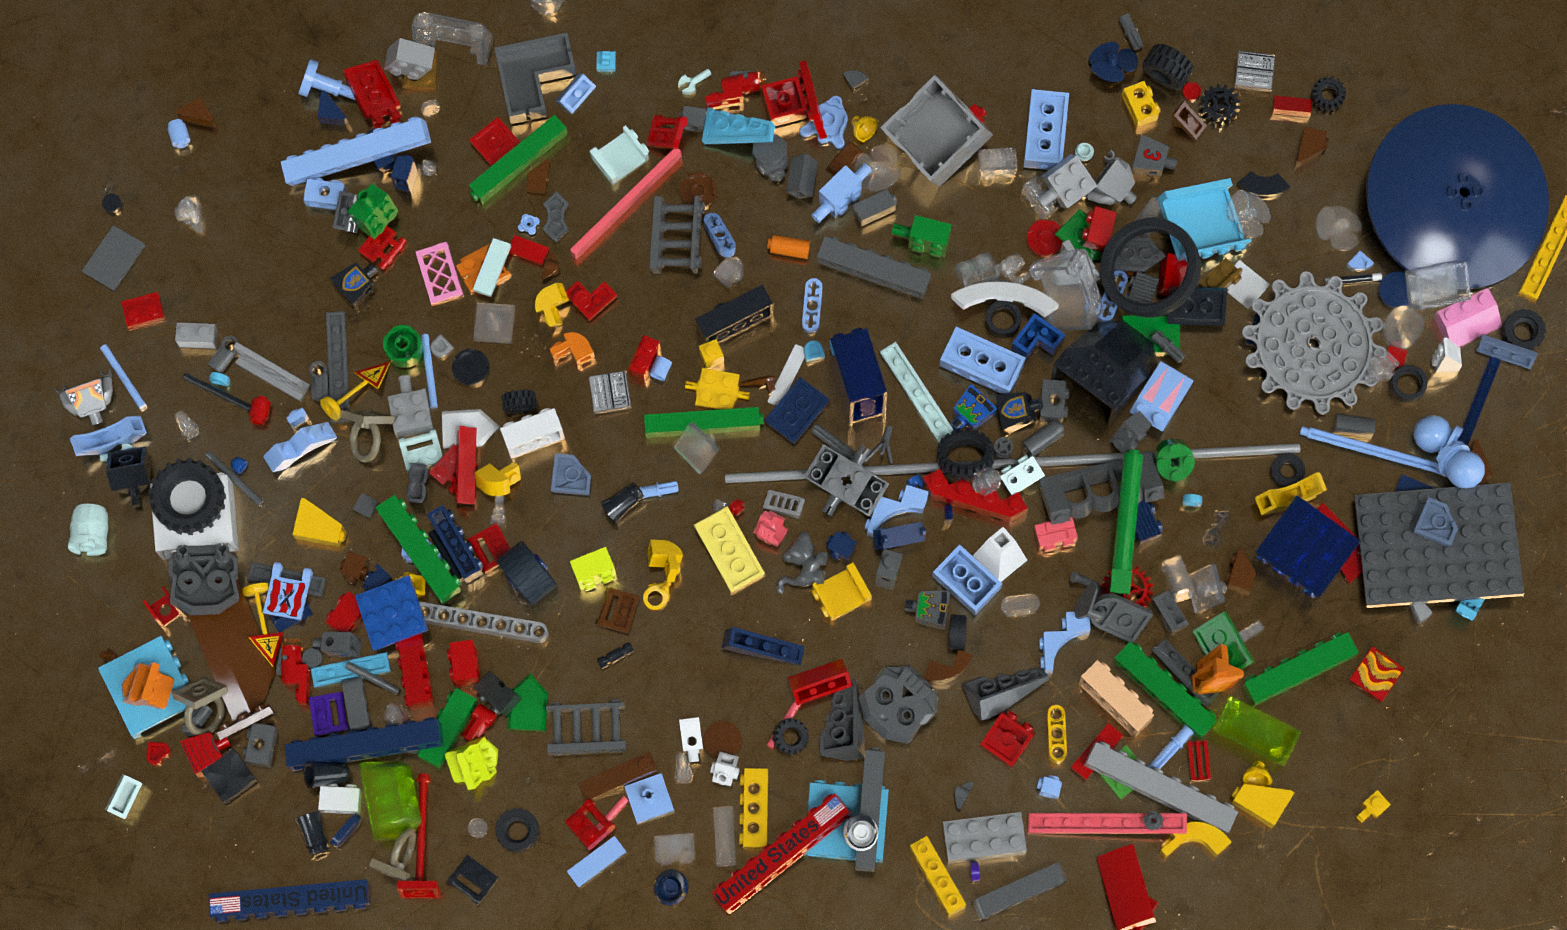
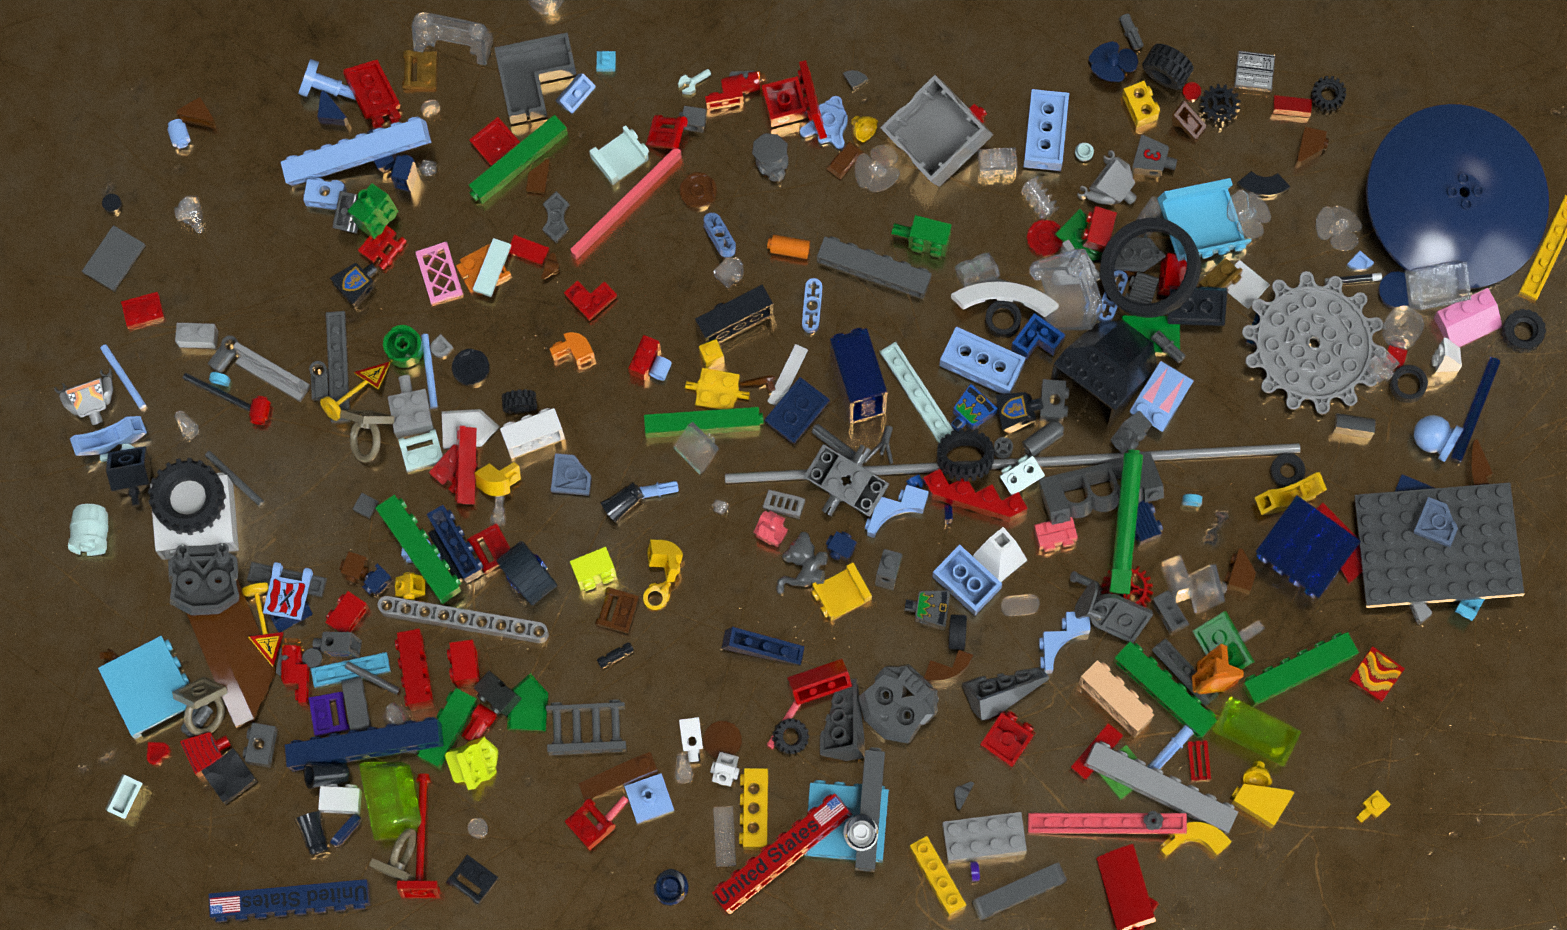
orange piece [121,662,174,709] -> none
red piece [142,586,183,628] -> none
plate [217,703,273,740] -> none
blue hinge [231,457,247,474] -> none
light blue arch [263,422,337,472] -> none
light blue plate [286,408,309,429] -> none
yellow slope [292,498,346,547] -> none
blue plate [355,575,428,651] -> none
light grey brick [384,38,435,80] -> none
black brick [406,463,428,503] -> none
clear tile [473,303,515,344] -> none
black tyre [495,808,540,853] -> none
light blue plate [518,214,540,235] -> none
yellow brick [535,283,569,327] -> none
light blue tile [567,836,626,888] -> none
light grey tile [588,370,632,414] -> none
dark grey fence [649,196,705,274] -> none
clear brick [654,833,696,865] -> none
light yellow tile [694,506,765,592] -> none
medium azure wing [702,107,775,144] -> none
red plate [728,499,745,516] -> none
dark grey brick [786,154,818,199] -> none
medium azure tile [804,341,825,362] -> none
light blue brick [811,163,872,223] -> none
dark grey brick [853,189,897,226] -> none
dark blue brick [873,522,926,549] -> none
clear head [972,467,1001,495] -> none
clear piece [997,253,1030,284] -> none
light grey brick [1036,154,1097,208] -> none
light blue plate [1037,775,1062,799] -> none
yellow beam [1046,705,1067,764] -> none
green brick [1154,438,1195,482] -> none
light blue piece [1300,426,1441,475] -> none
light blue tile [1435,440,1485,489] -> none
sand blue tile [1476,334,1537,369] -> none

